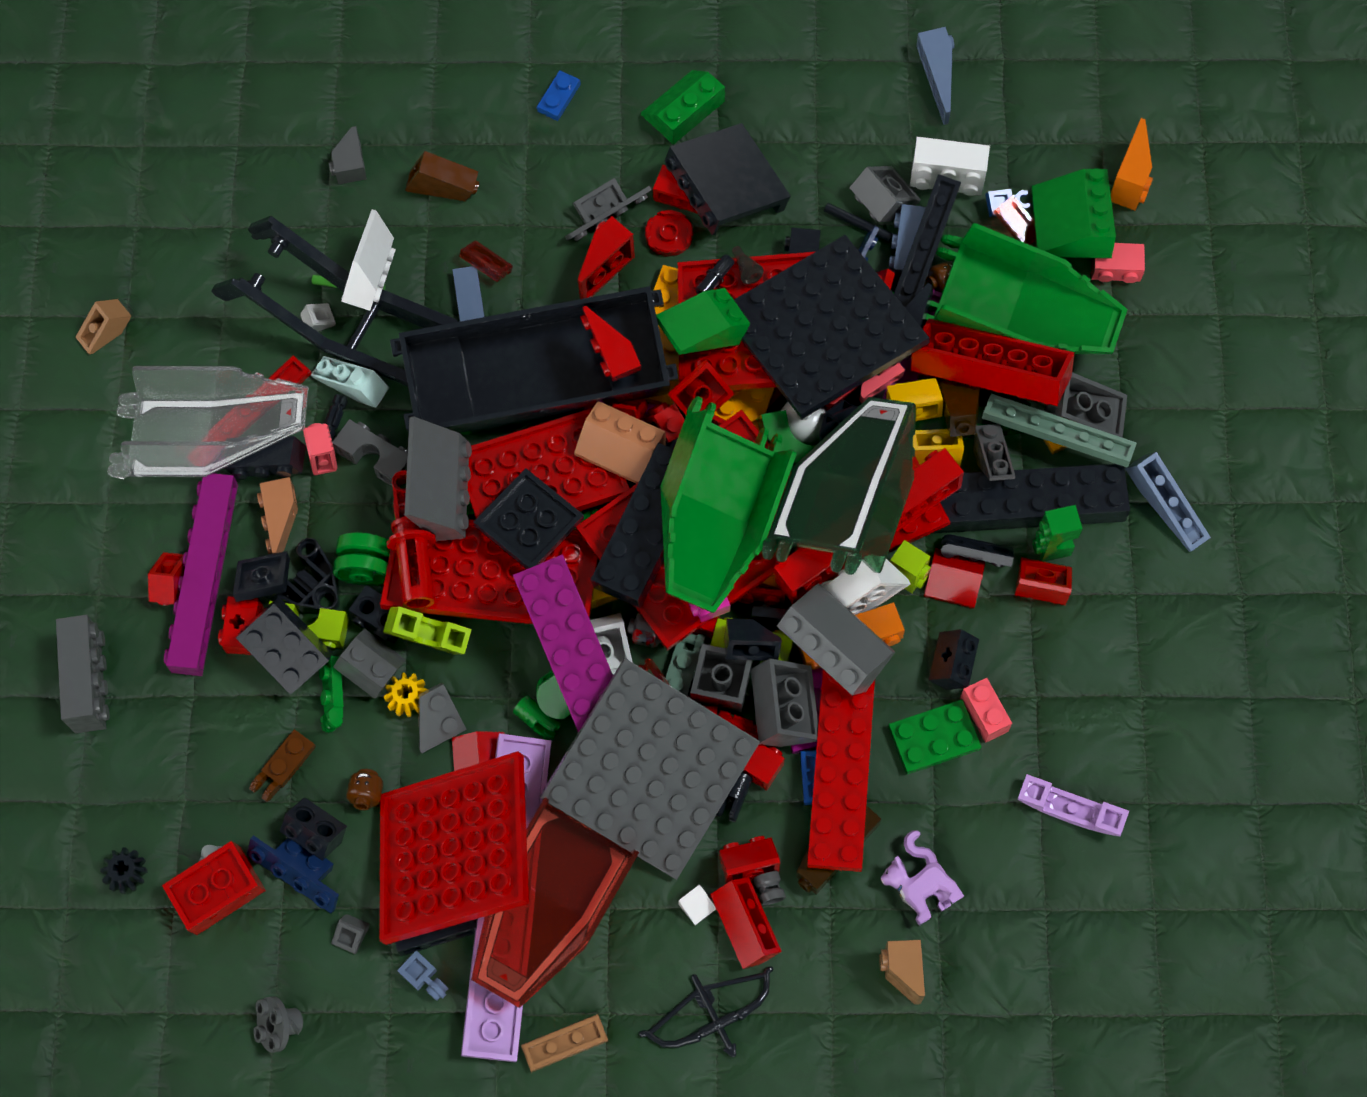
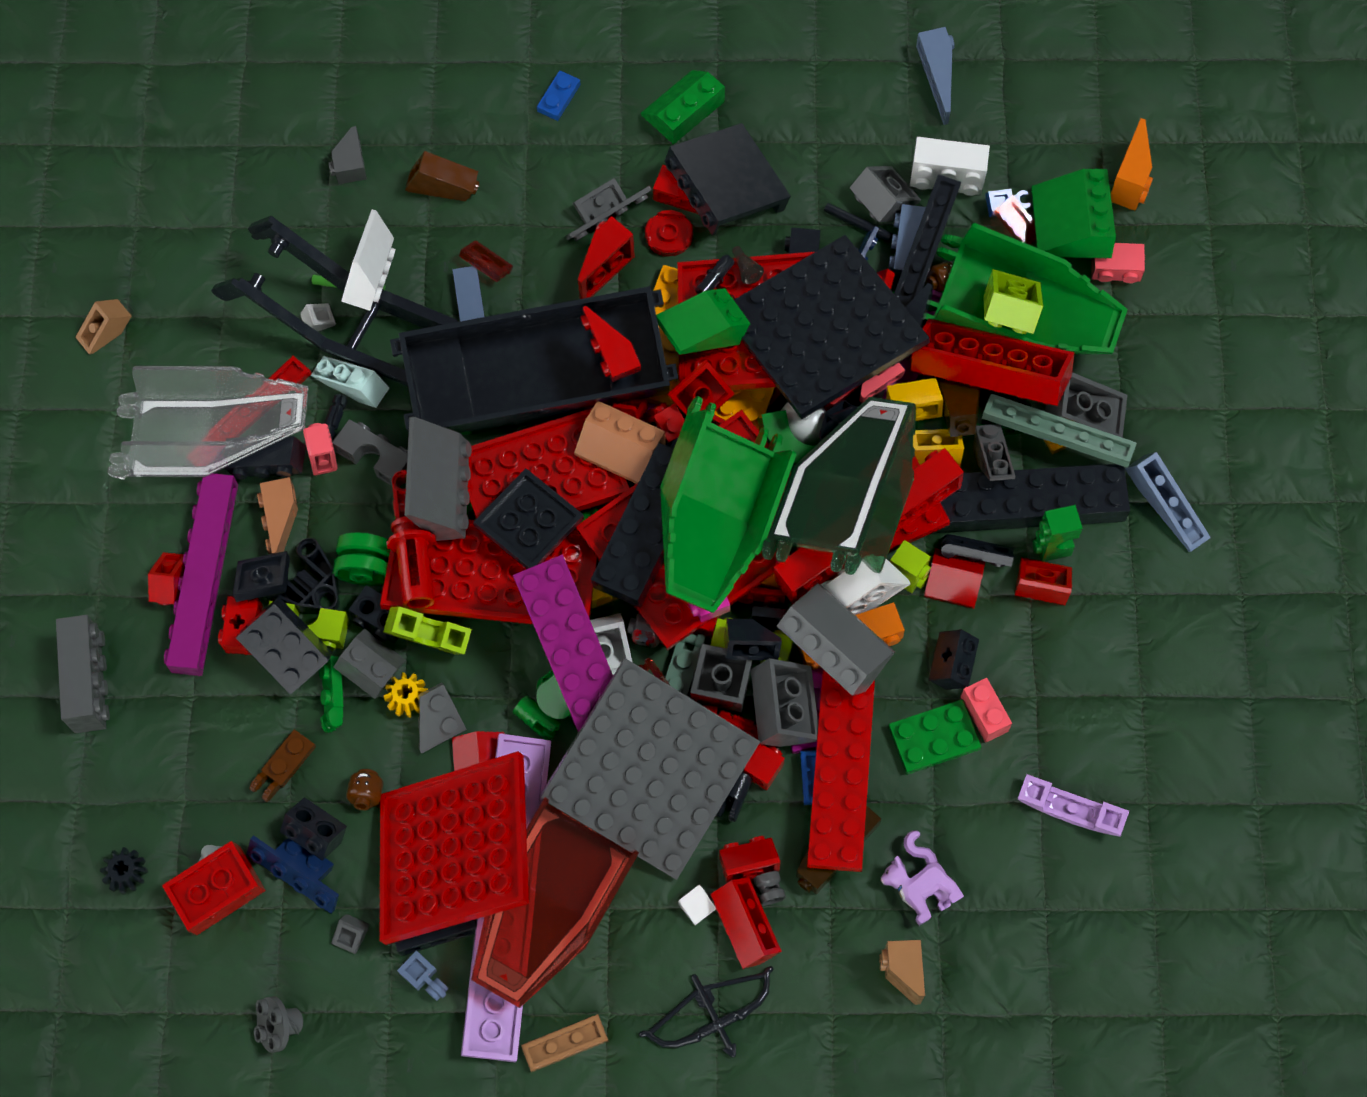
none -> lime brick [983,269,1043,334]

